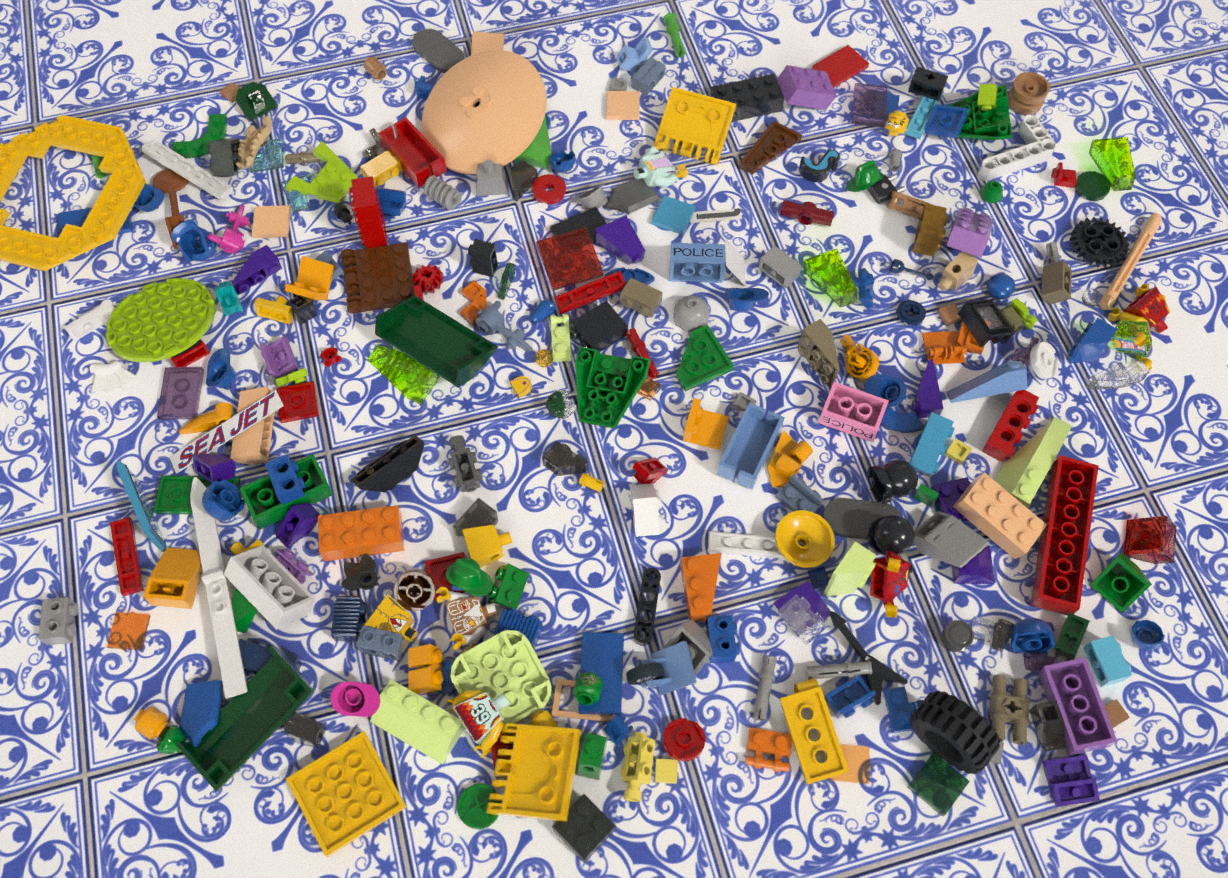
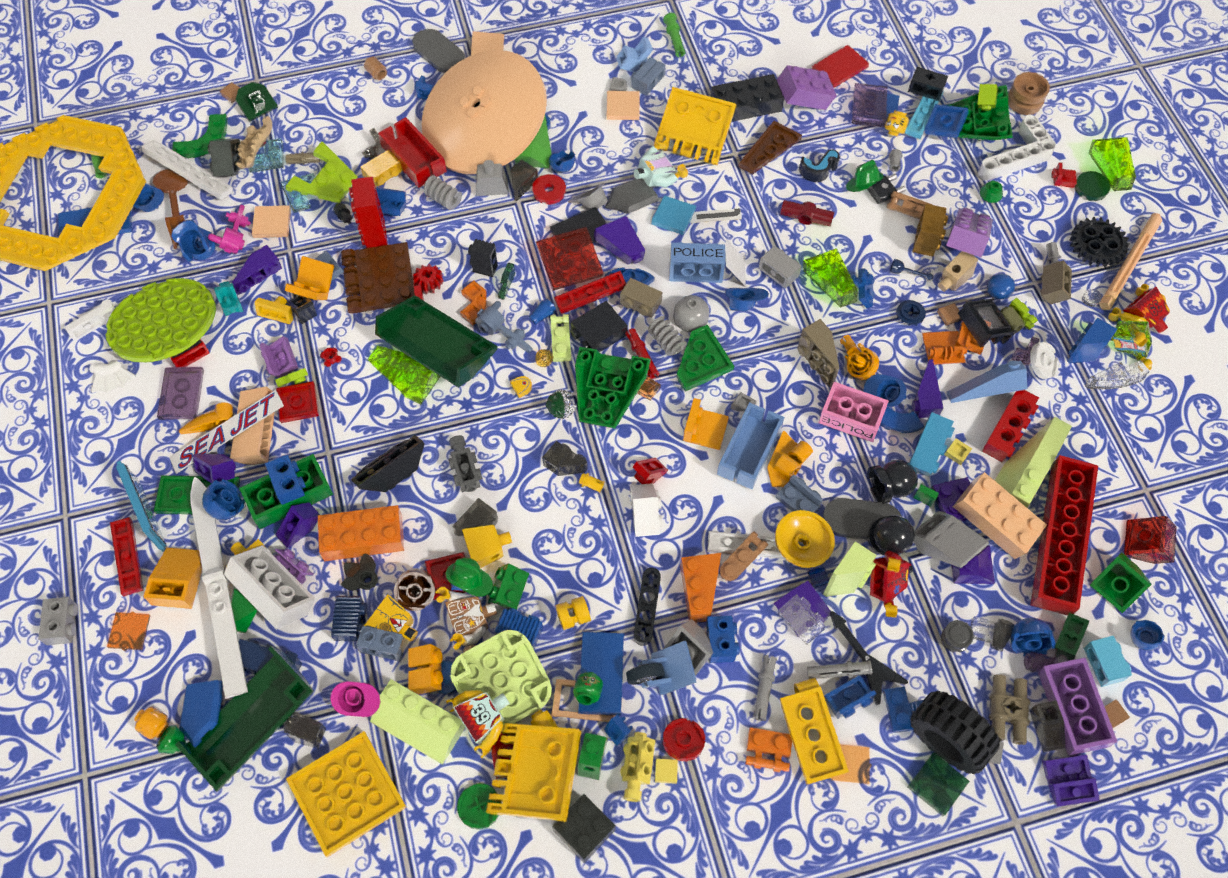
blue piece [206,348,236,390] -> none
none -> yellow wheel [555,596,591,630]
none -> light grey piece [648,316,687,356]
none -> medium nougat plate [719,531,769,581]

